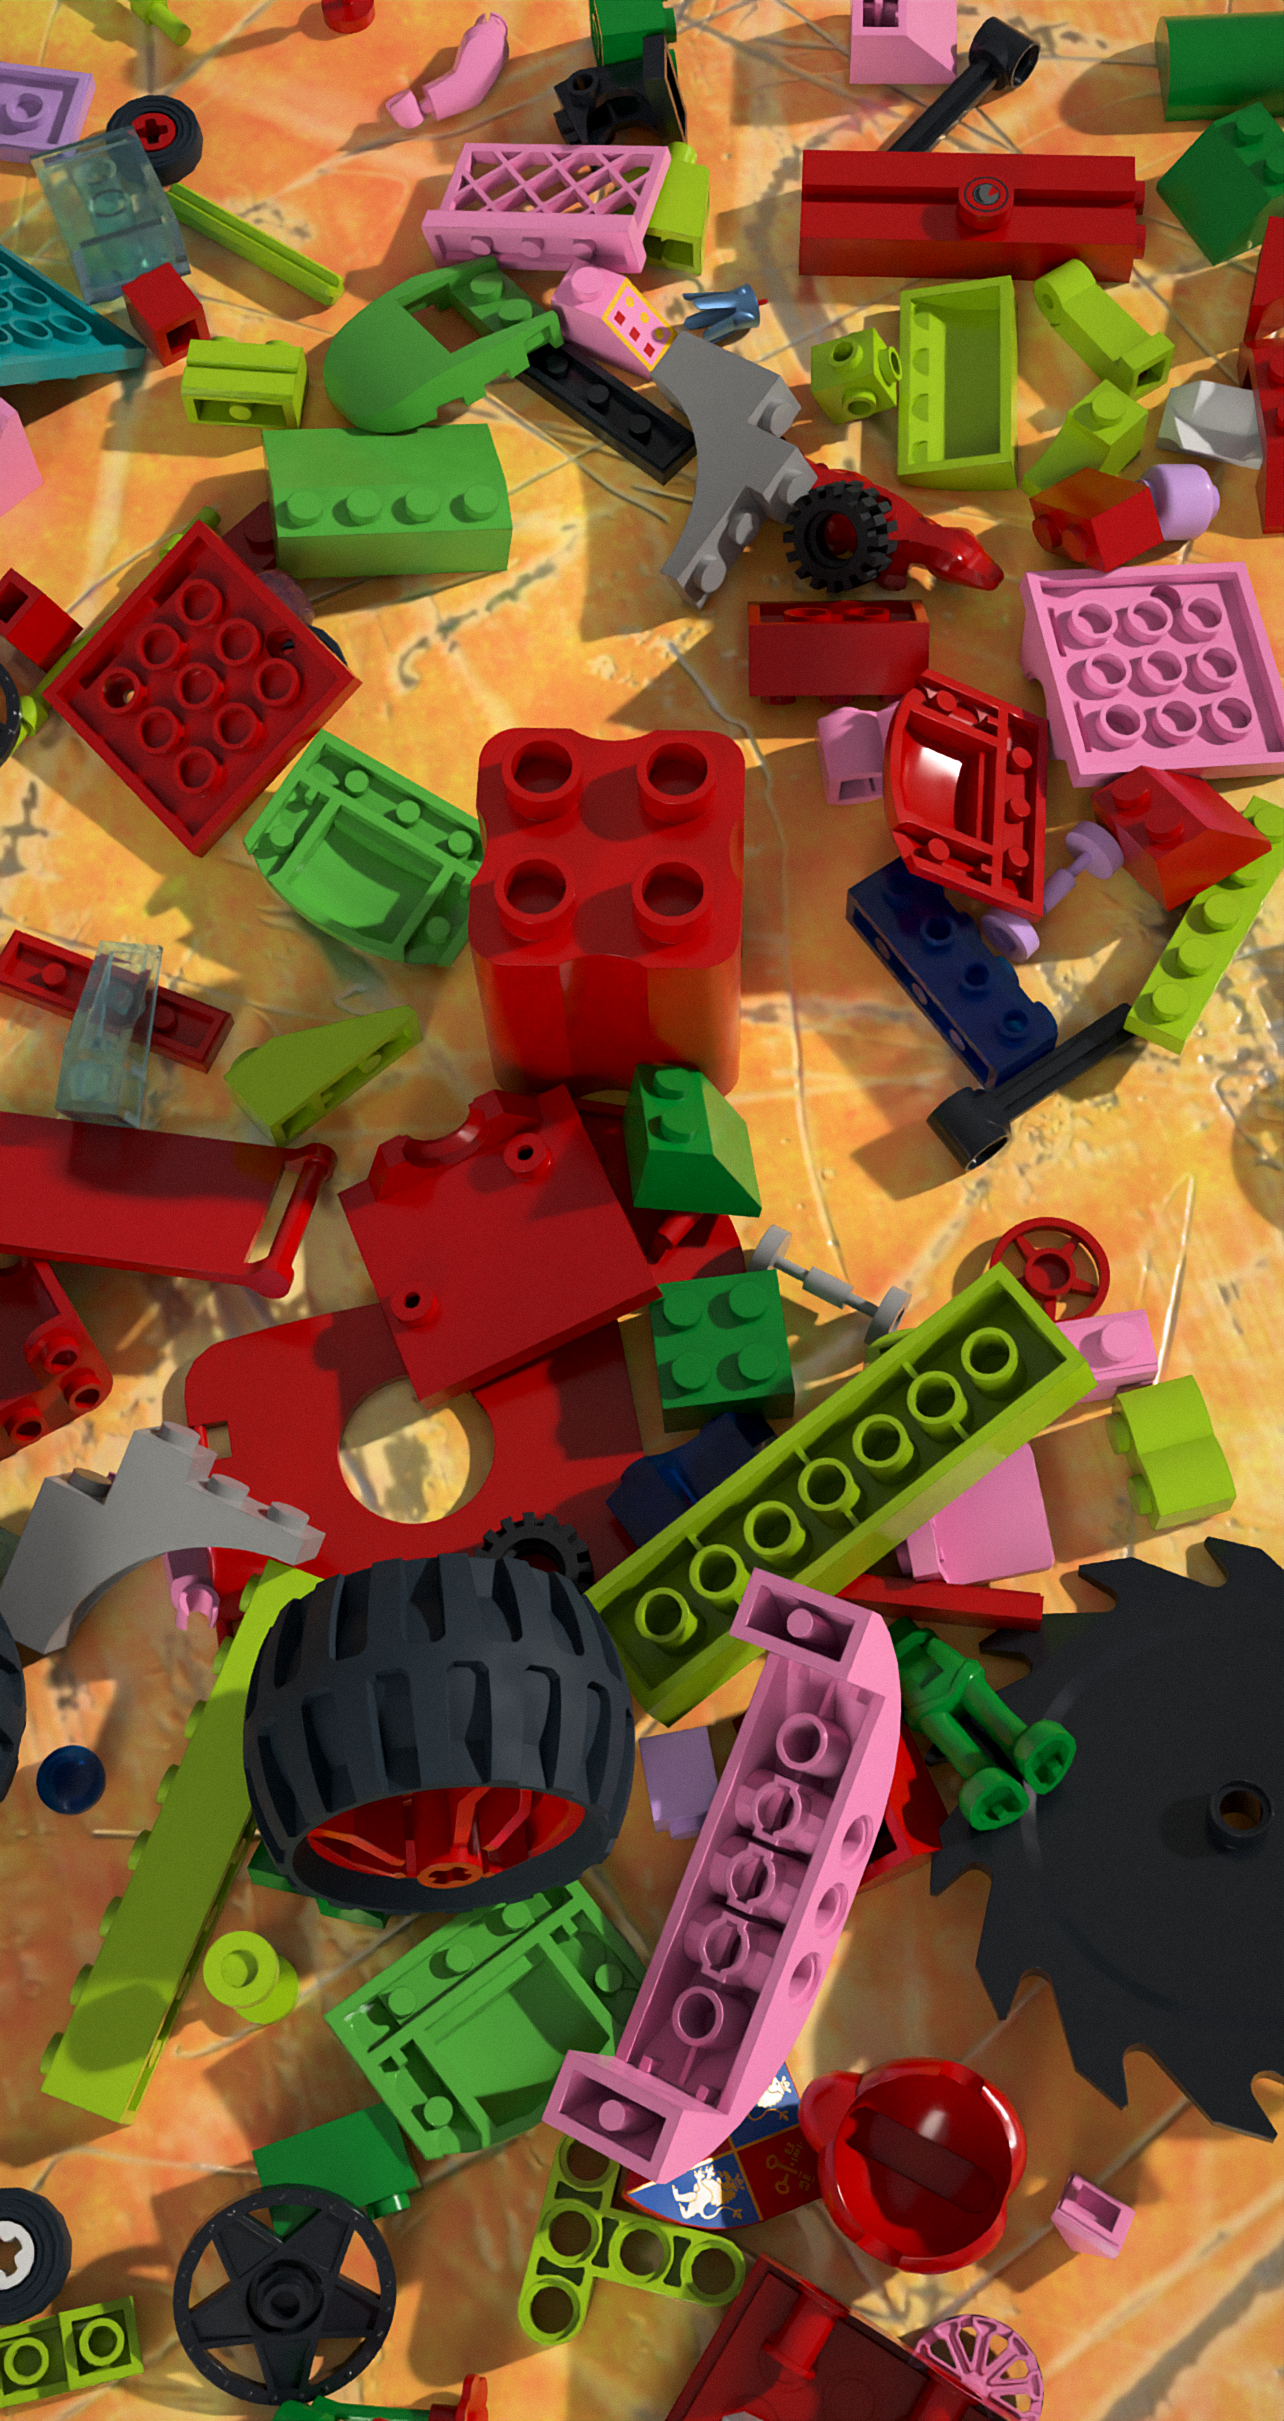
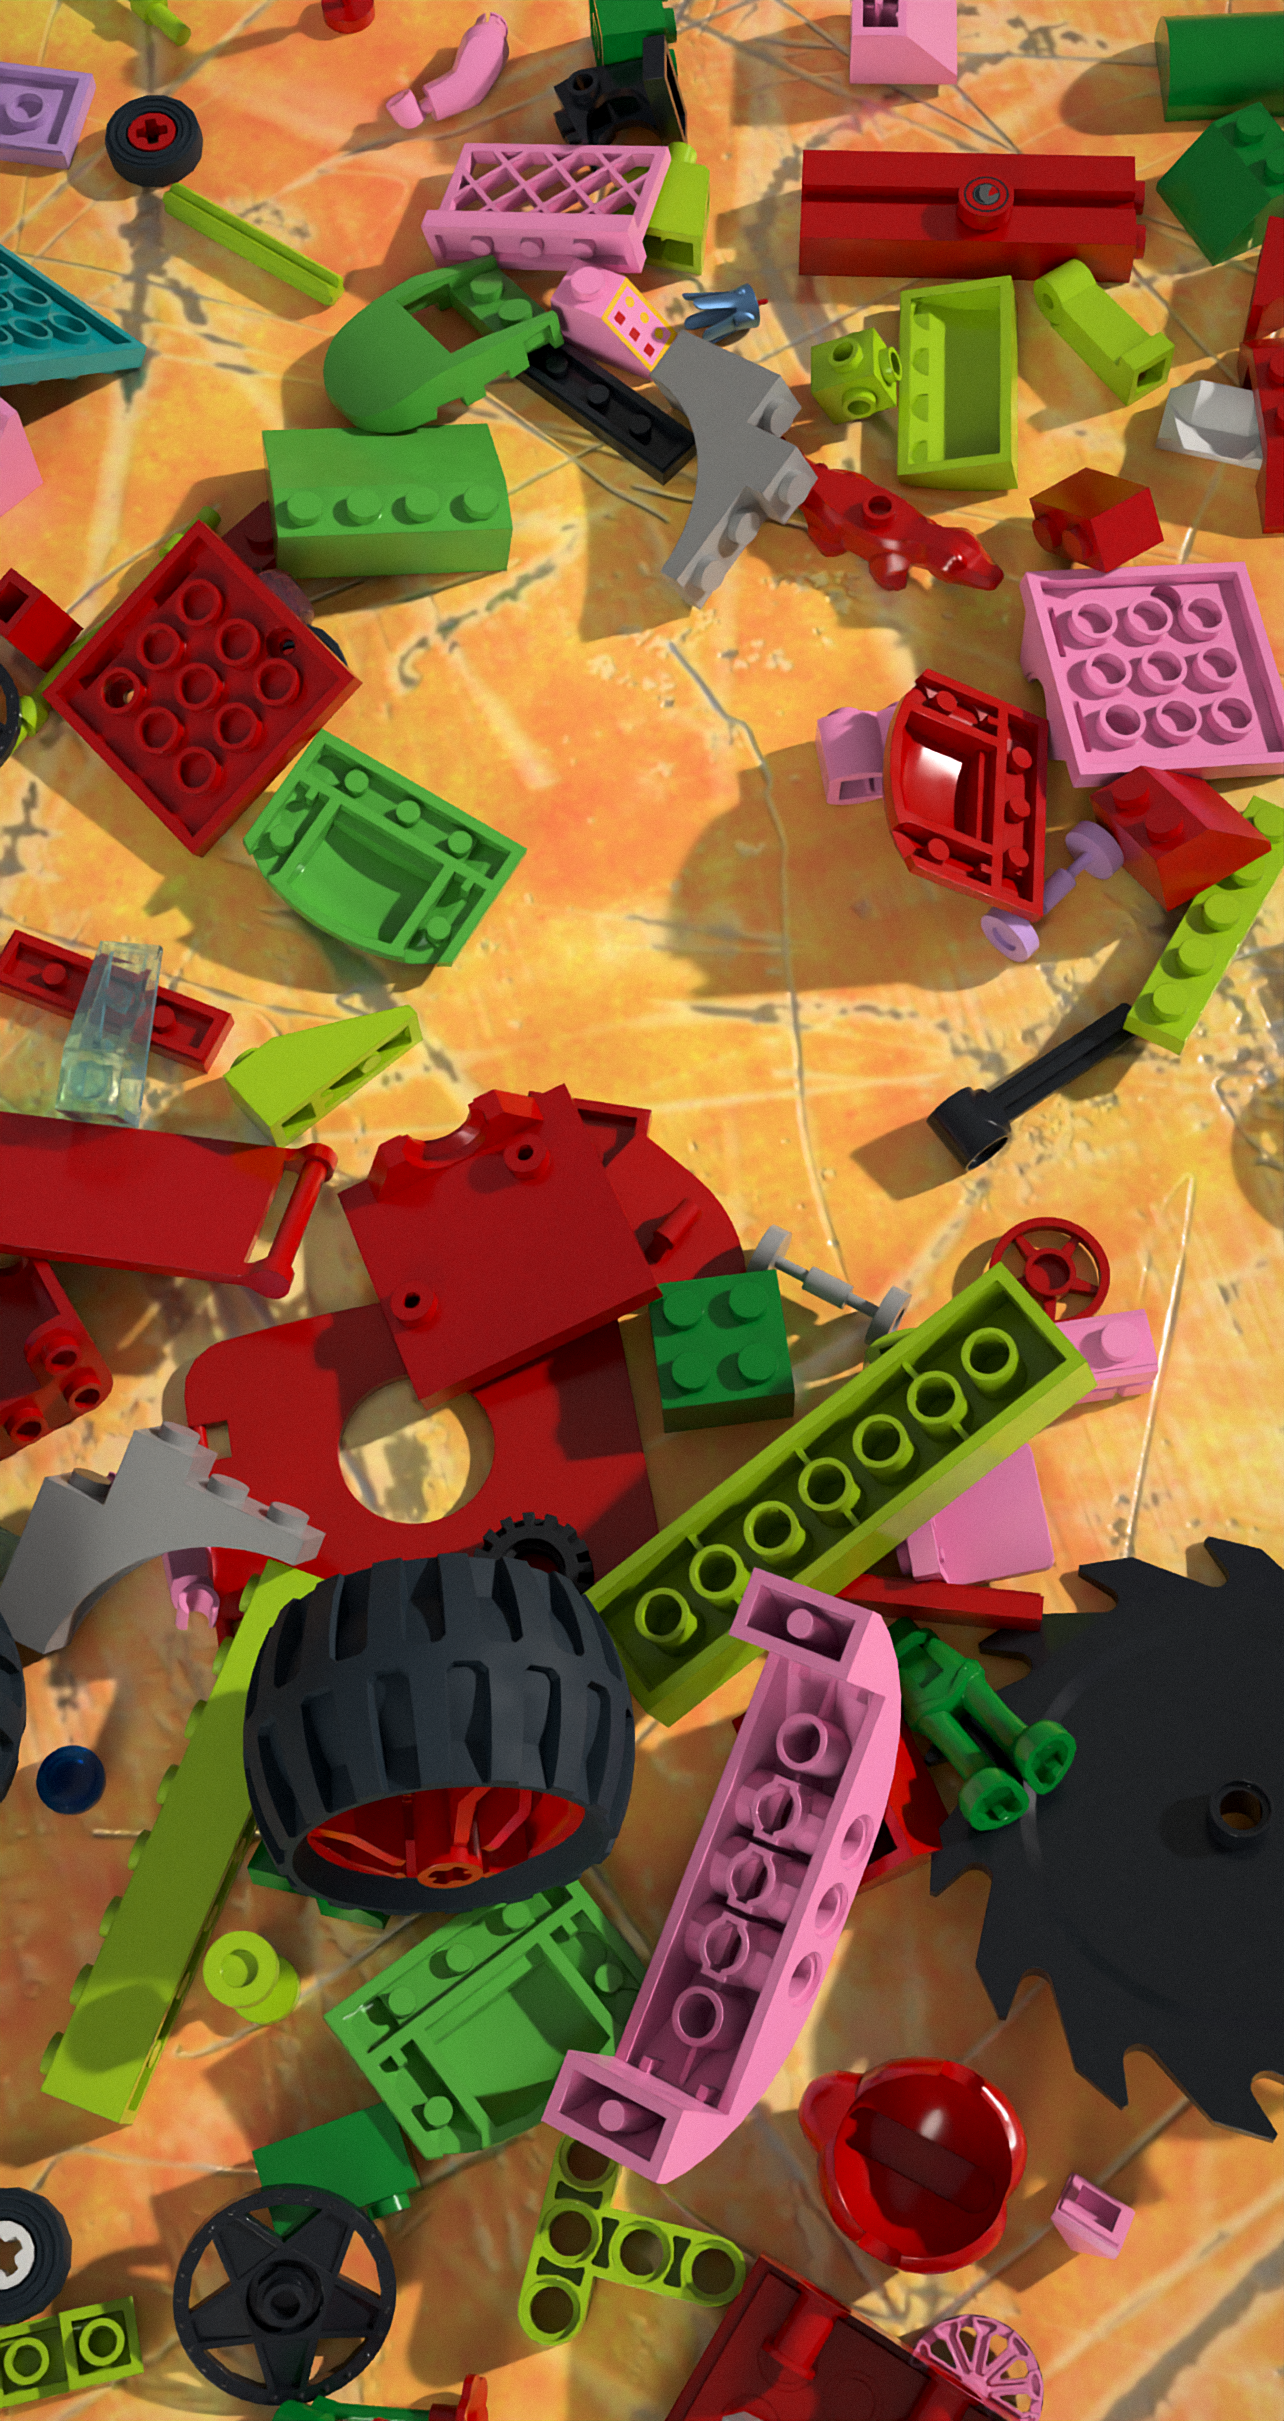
clear light blue slope [29,124,191,306] -> none
red brick [121,261,211,368] -> none
lime brick [180,336,309,430] -> none
red brick [468,728,745,1098] -> none
clear blue brick [605,1412,779,1549] -> none
shield [620,2062,822,2231] -> none
green slope [622,1063,762,1218] -> none
lavender brick [638,1726,718,1840] -> none
red slope [748,599,930,705] -> none
black tyre [783,480,898,593] -> none
clear blue brick [845,856,1058,1092] -> none
black axle [887,16,1041,152] -> none
lime arch [1021,379,1149,497] -> none
lime brick [1105,1375,1237,1531] -> none
lavender head [1135,464,1220,541] -> none

